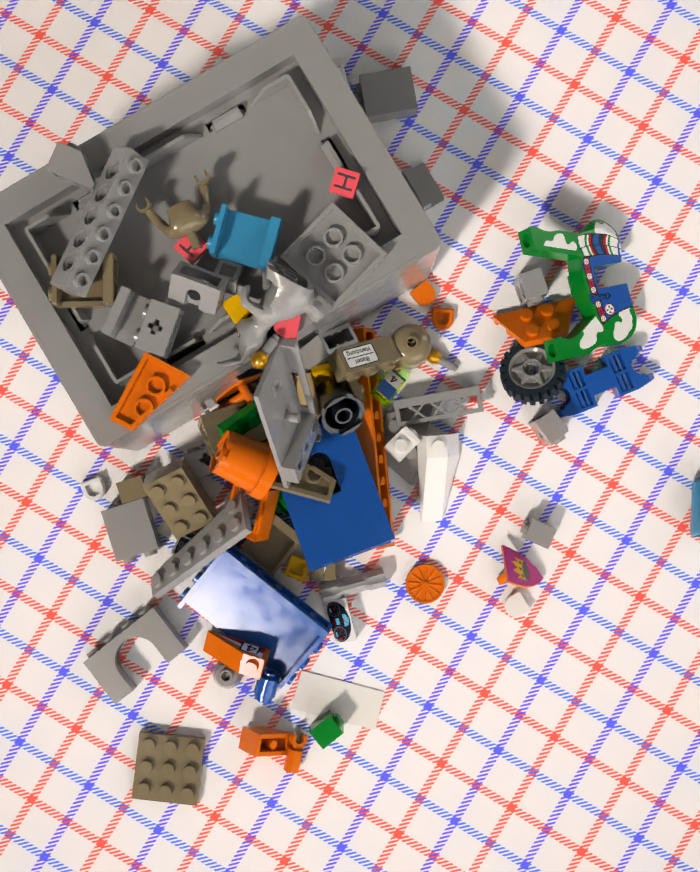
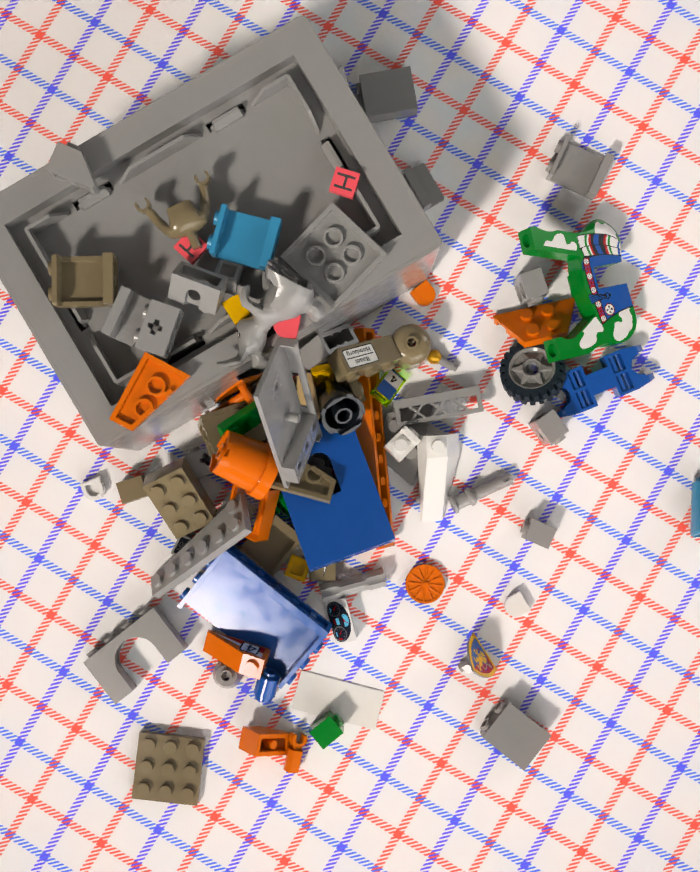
light grey brick [50,147,149,298] -> none
light grey brick [101,498,162,564] -> none
piece [251,334,280,369] -> none
orange tile [431,308,454,331] -> none
dark pink shield [497,545,544,588] -> none
none -> light grey pin [448,472,514,514]
none -> shield [458,633,497,678]
none -> light grey panel [480,698,551,771]
none -> light grey panel [545,134,614,200]

